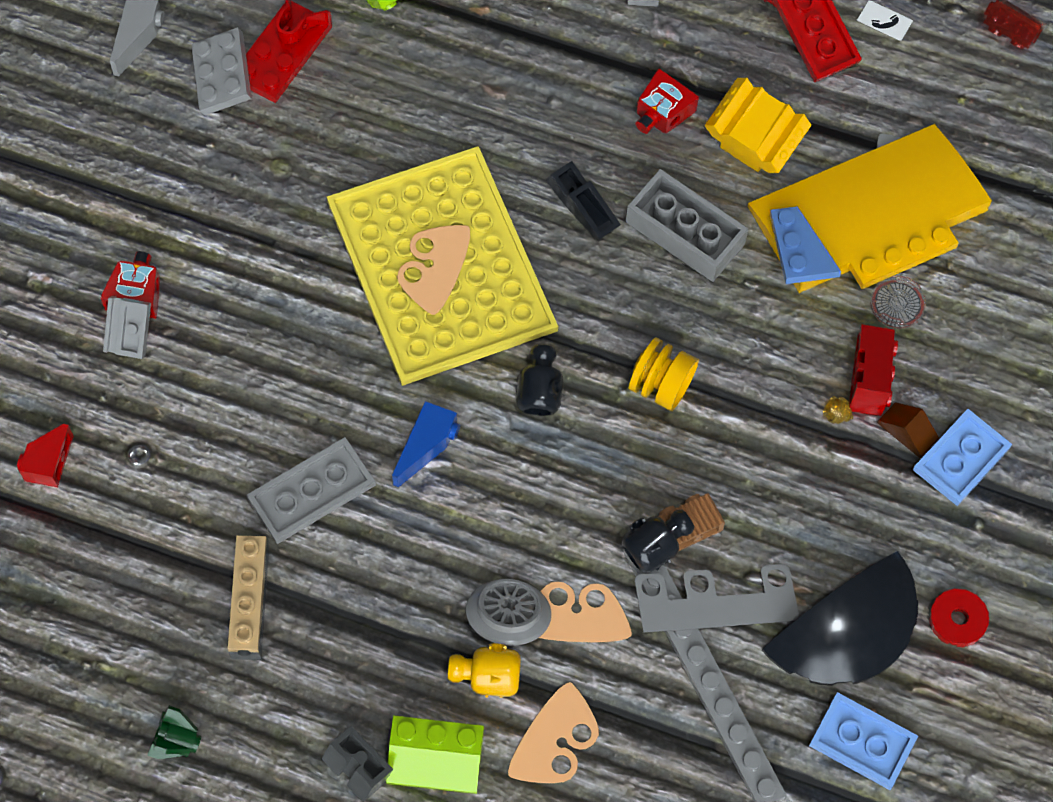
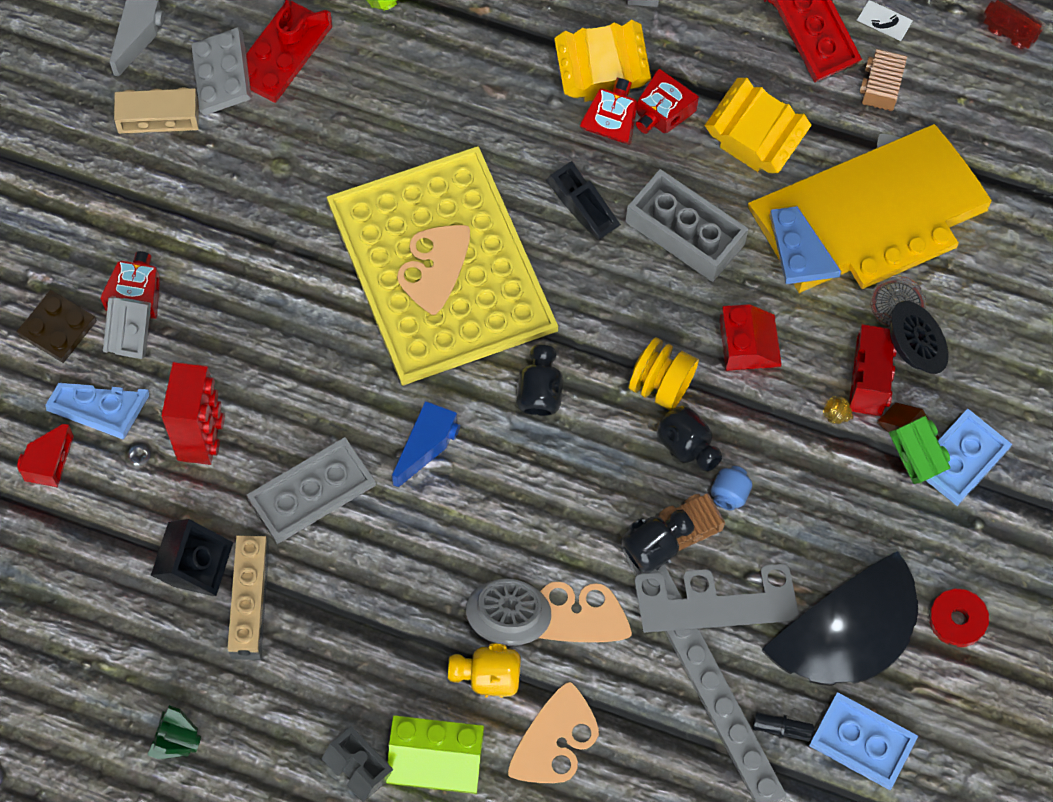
none -> dark brown plate [17,289,97,363]
none -> light blue wing [45,383,149,440]
none -> tan brick [114,87,199,134]
none -> black slope [151,519,234,596]
none -> red brick [161,362,225,465]
none -> yellow slope [554,20,651,102]
none -> red torso [580,77,638,145]
none -> black piece [657,406,722,471]
none -> medium blue head [710,466,753,511]
none -> red slope [719,304,782,371]
none -> black axle [753,711,814,741]
none -> medium nougat brick [860,49,907,111]
none -> bright green brick [889,416,951,484]
none -> black piece [890,301,949,374]

